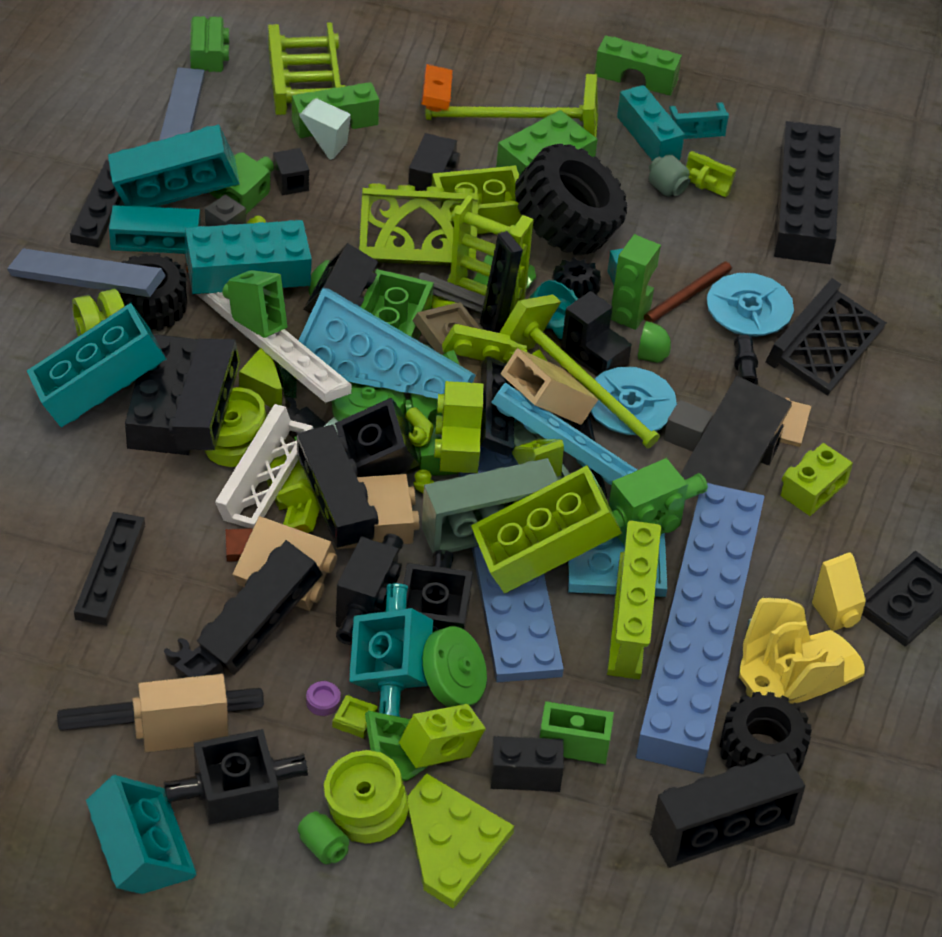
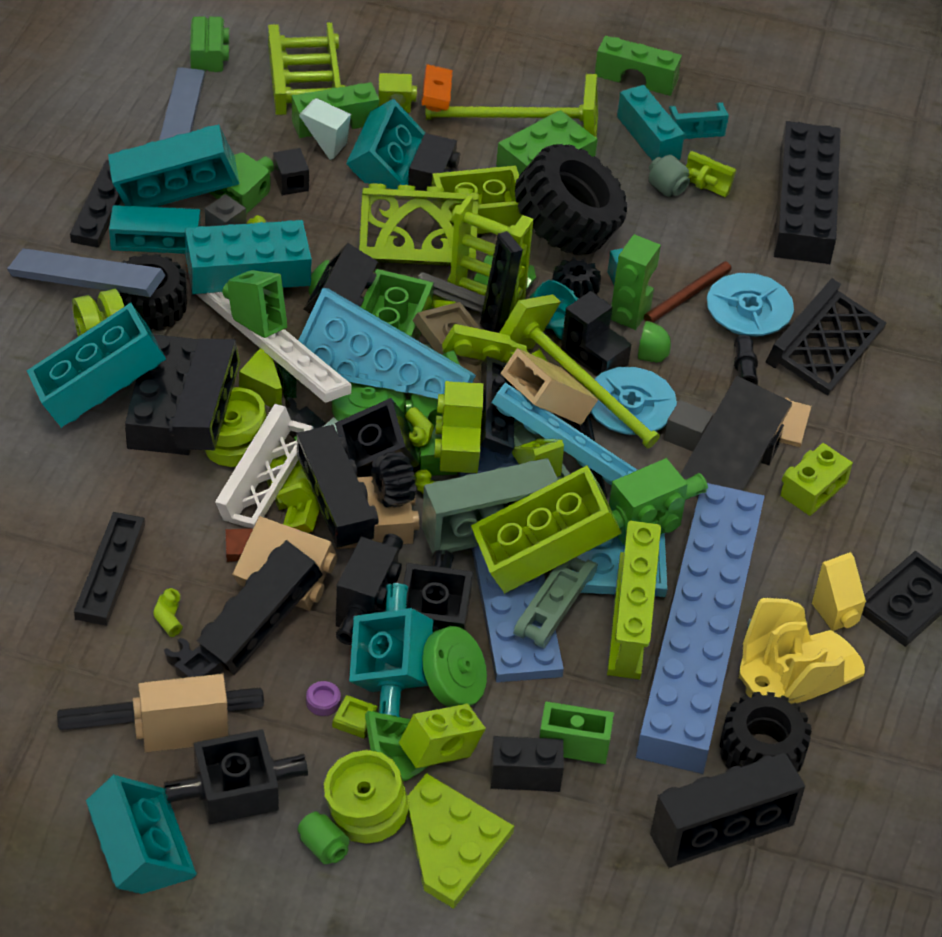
none -> lime arm [153,588,183,637]
none -> teal slope [346,98,425,190]
none -> black gear [371,452,417,508]
none -> lime brick [378,73,417,113]
none -> sand green plate [513,557,598,648]

